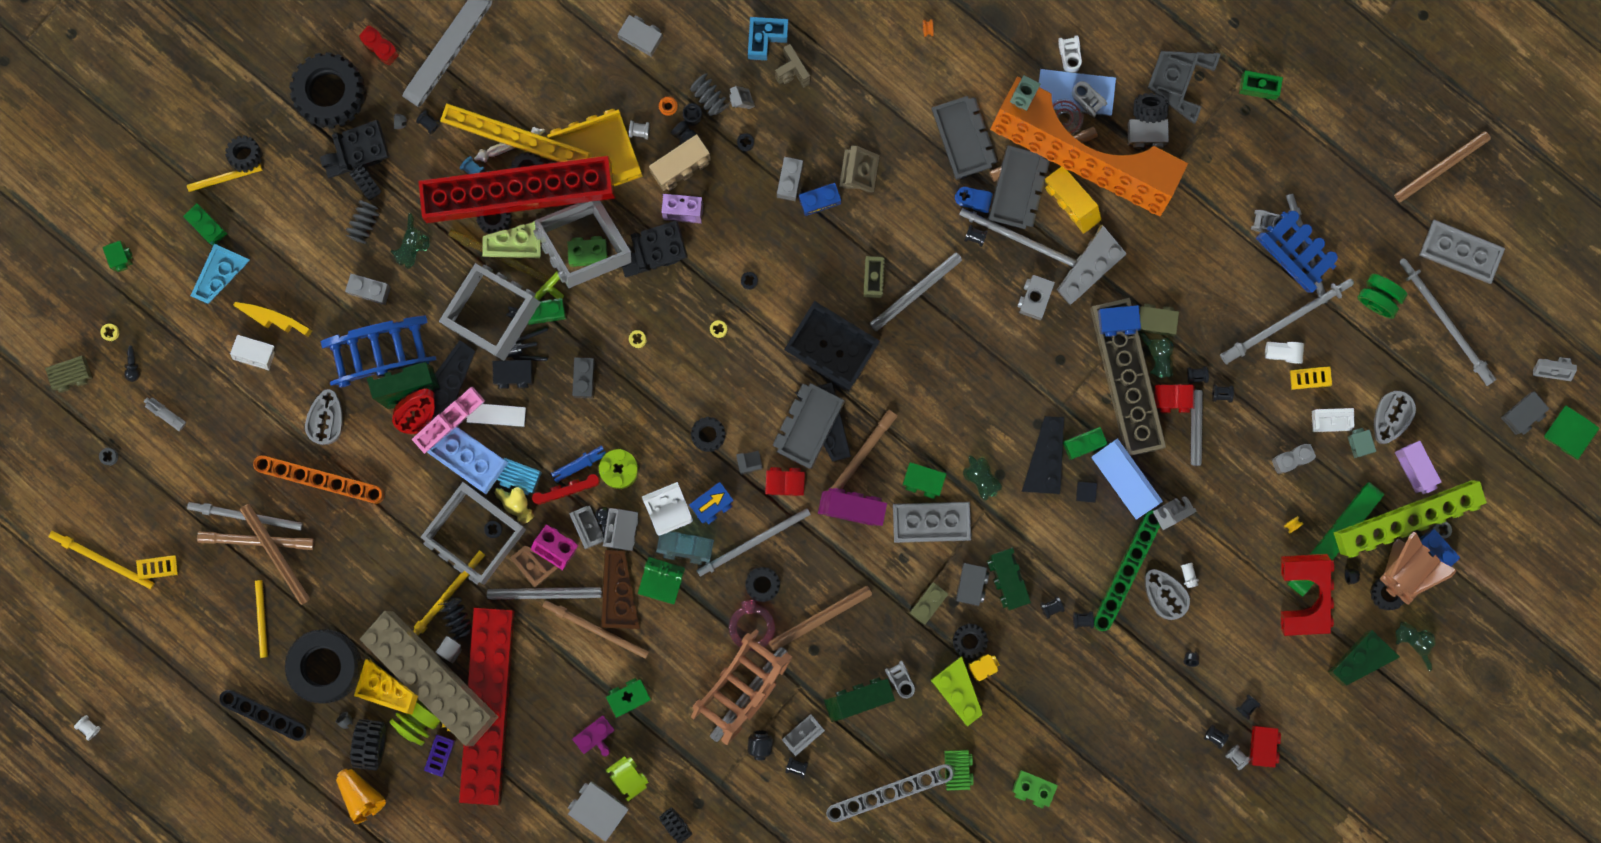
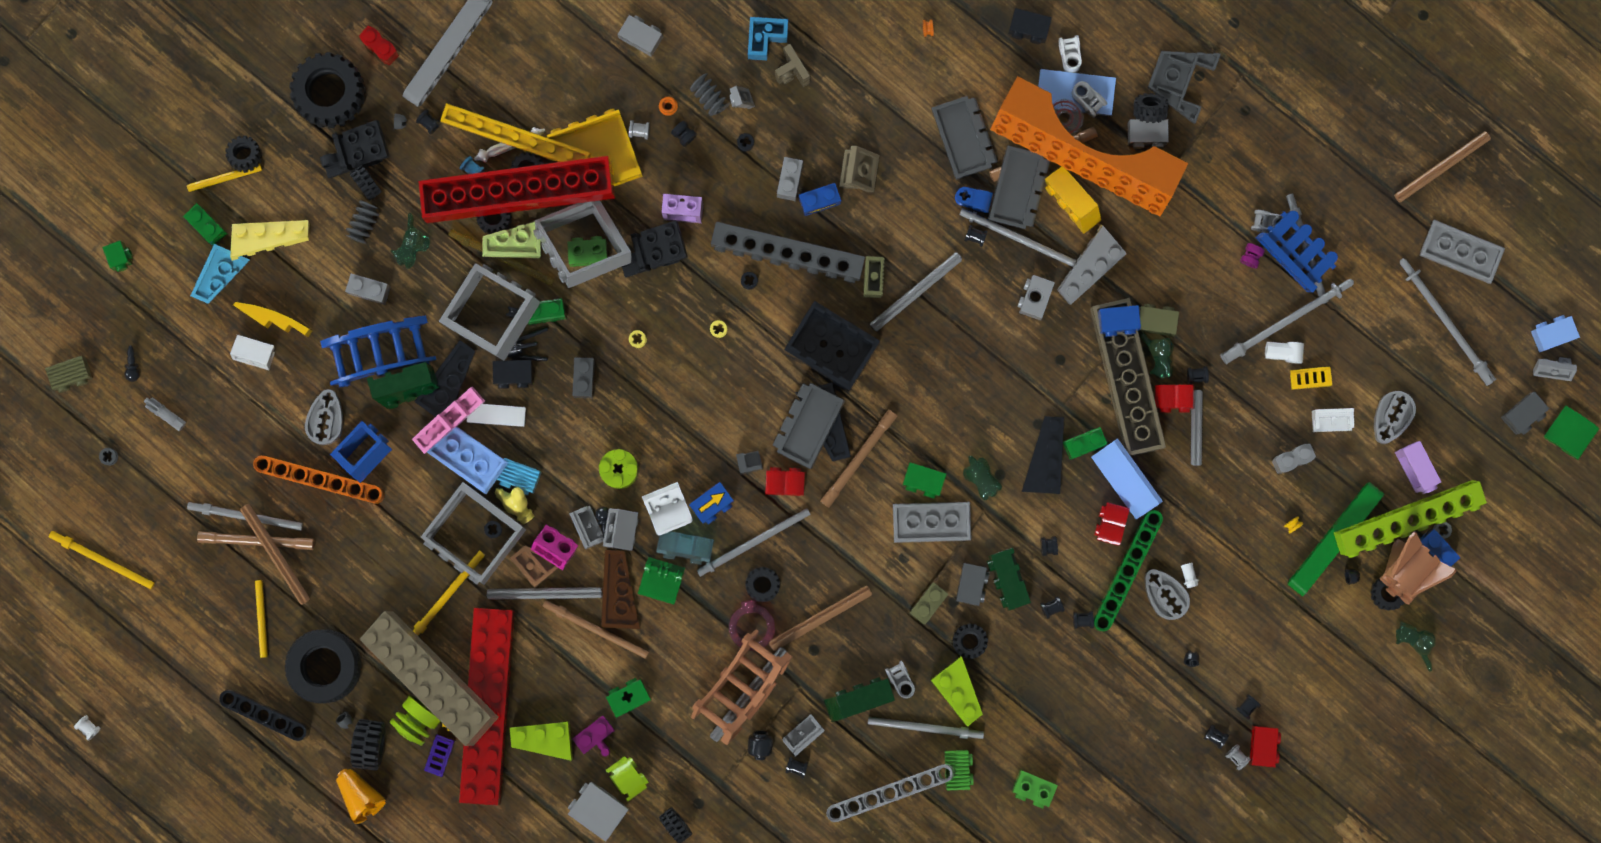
light yellow bush [101,324,120,341] -> none
yellow slope [136,555,178,580] -> none
yellow wing [354,659,418,715] -> none
red piece [392,389,435,434] -> none
light grey piece [435,636,462,664] -> none
black piece [438,597,472,640] -> none
red plate [532,474,600,505] -> none
lime piece [535,271,564,301] -> none
blue pin [551,445,606,483] -> none
tan piece [649,134,711,191] -> none
black wheel [683,103,702,126] -> none
black tyre [691,417,726,452] -> none
magenta brick [818,488,887,526] -> none
yellow brick [968,654,1000,681] -> none
sand green brick [1010,75,1041,111] -> none
black tile [1076,482,1097,503] -> none
light grey hinge [1153,496,1197,530] -> none
black bush [1212,384,1234,403] -> none
green brick [1239,70,1283,100] -> none
red arch [1281,554,1334,636] -> none
dark green wedge [1328,630,1400,686] -> none
sand green brick [1347,428,1376,458] -> none
green wheel [1357,274,1408,319] -> none
none -> light yellow wing [230,220,310,261]
none -> blue window [330,421,392,483]
none -> lime wedge [510,721,573,761]
none -> dark grey brick [711,222,865,283]
none -> light grey bar [868,717,984,739]
none -> black brick [1008,8,1052,44]
none -> black wheel [1040,536,1058,556]
none -> red brick [1094,502,1130,546]
none -> magenta wheel [1240,243,1265,269]
none -> light blue brick [1531,315,1580,353]

